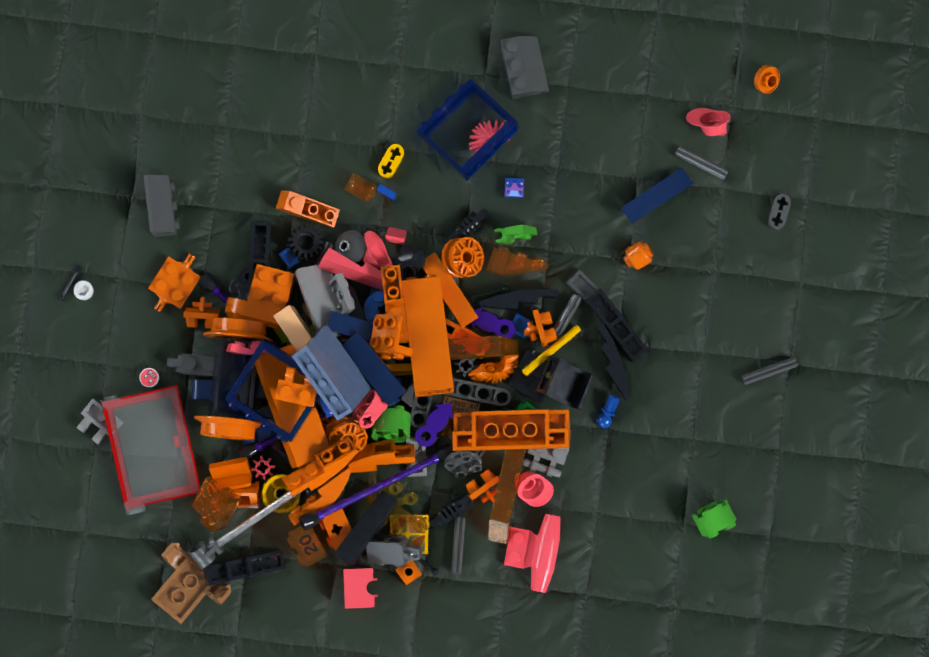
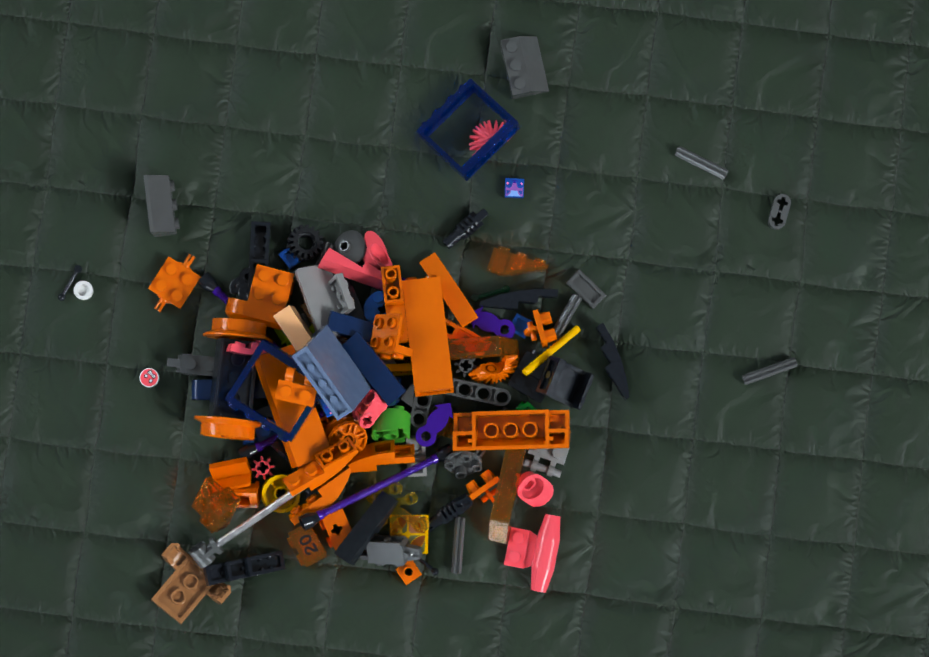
light grey plate [76,398,123,445] -> none
clear door [101,385,201,515] -> none
orange hips [184,297,220,329] -> none
orange slope [275,191,340,228] -> none
coral piece [343,568,378,609] -> none
clear orange bracket [344,173,377,202] -> none
blue tile [377,184,397,202] -> none
yellow beam [378,144,404,179] -> none
coral slope [385,227,407,245] -> none
black plate [391,245,426,279] -> none
orange wheel [441,237,484,278] -> none
clear orange sticker [443,396,480,413] -> none
bright green plate [494,224,537,245] -> none
black slope [585,288,648,363] -> none
blue axle [596,395,620,428] -> none
dark blue slope [621,168,693,224] -> none
orange head [624,241,654,270] -> none
coral piece [686,108,731,136] -> none
bright green brick [691,498,737,539] -> none
orange plate [754,65,780,94] -> none

